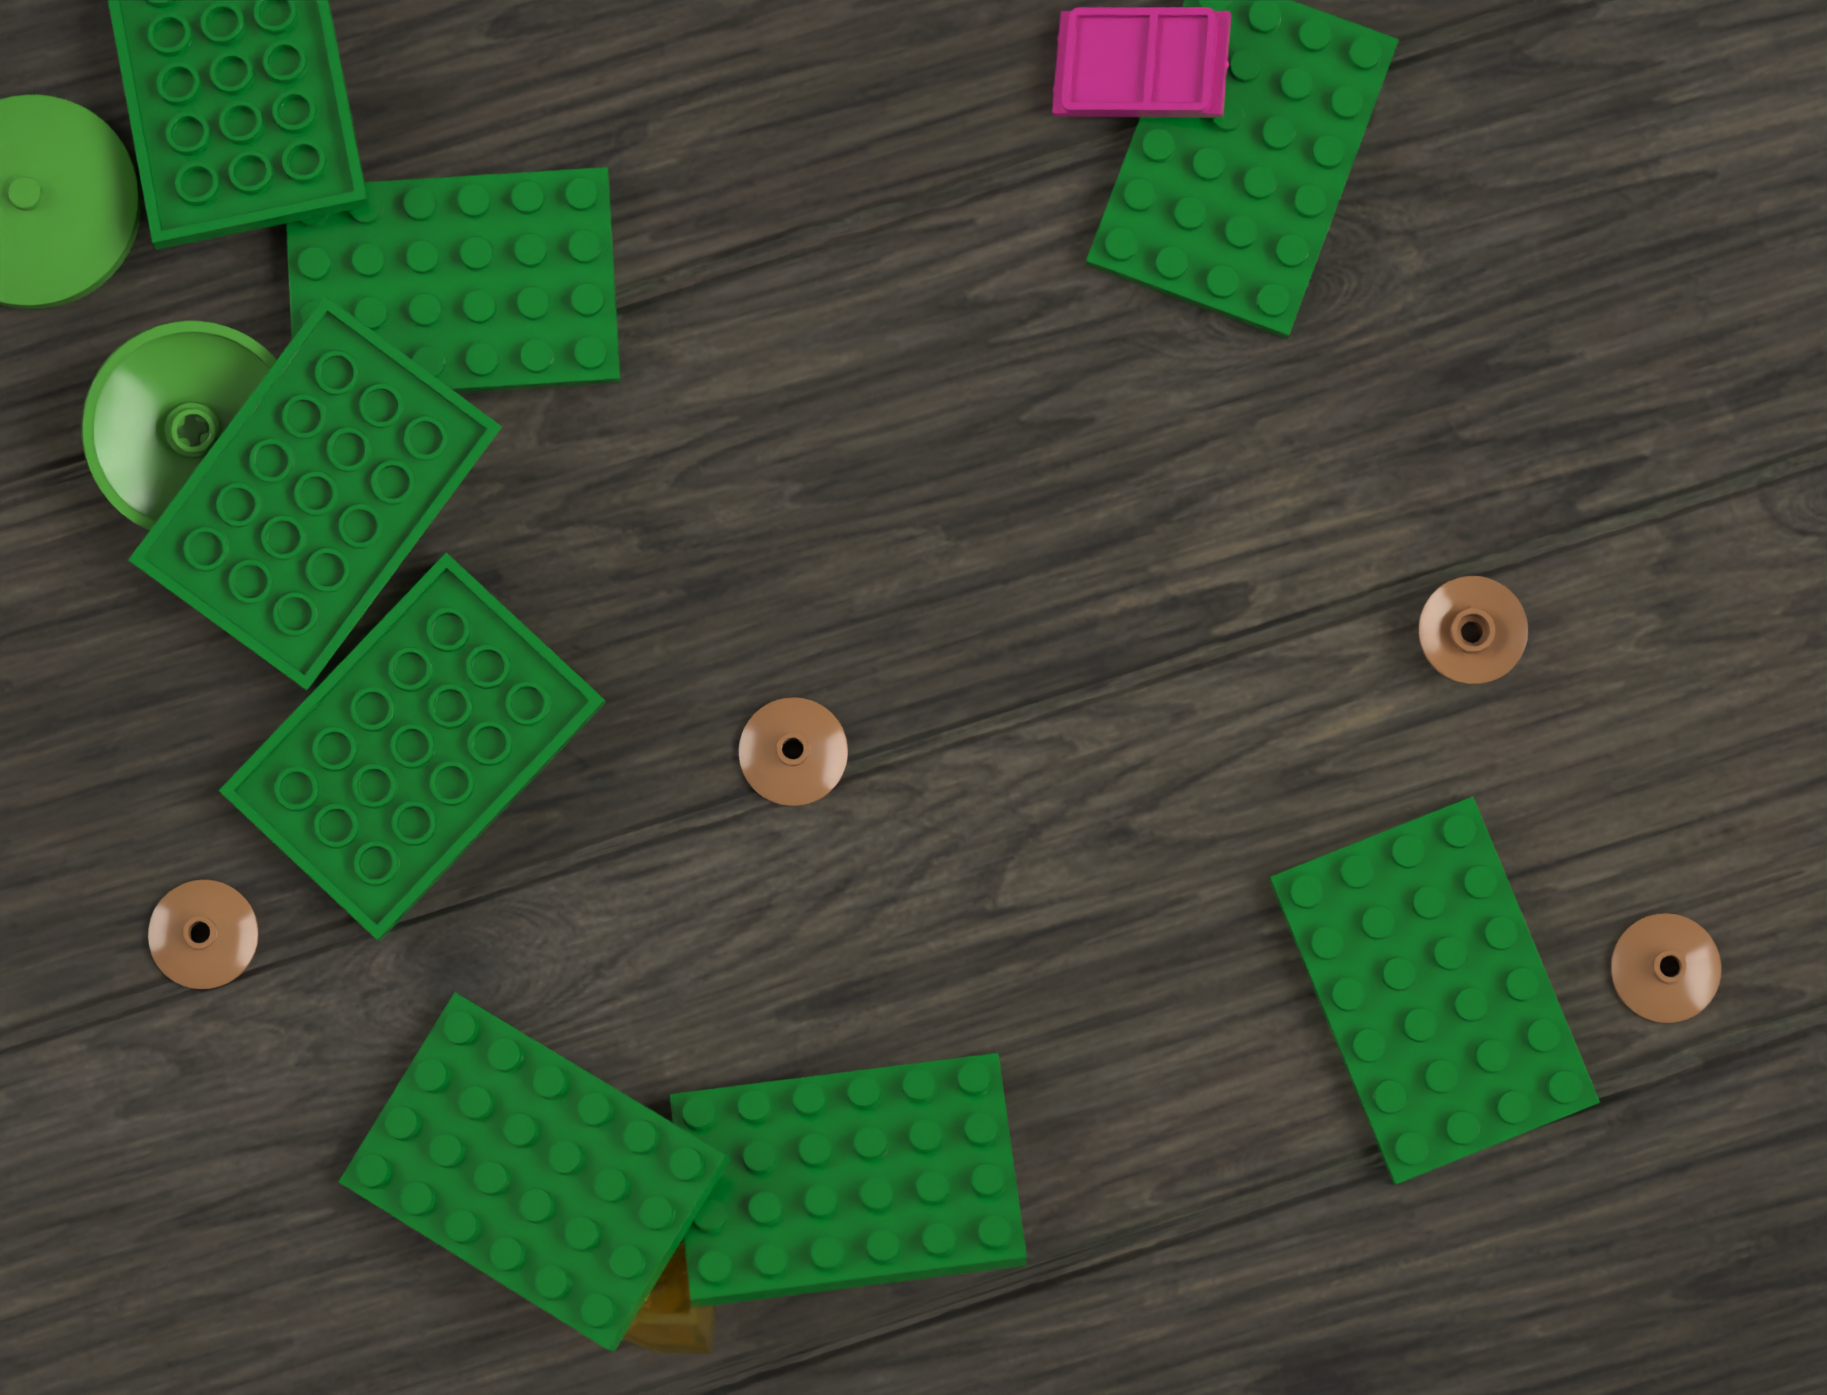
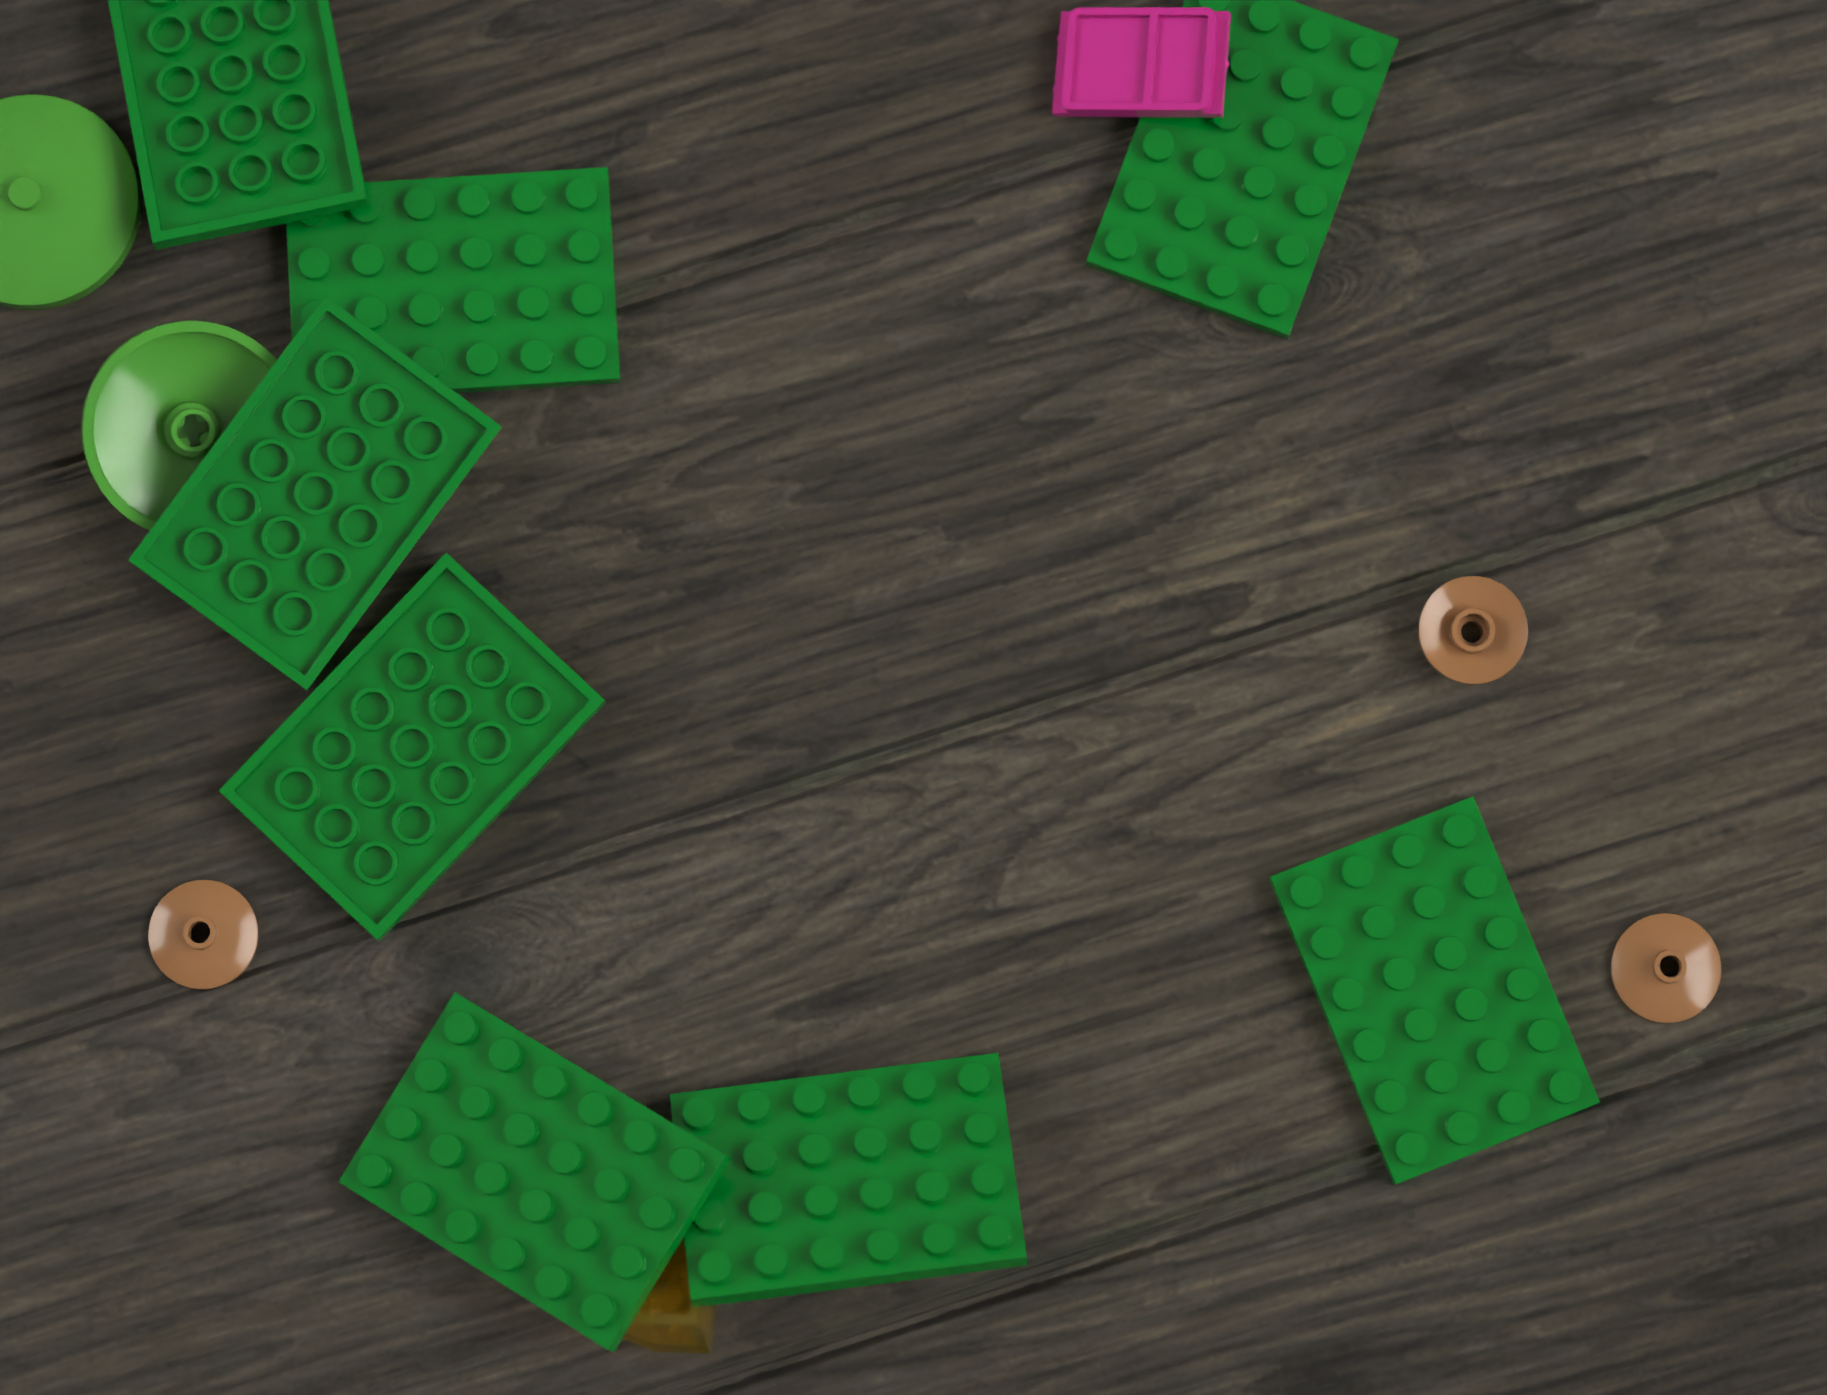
medium nougat dish [739,697,848,806] -> none

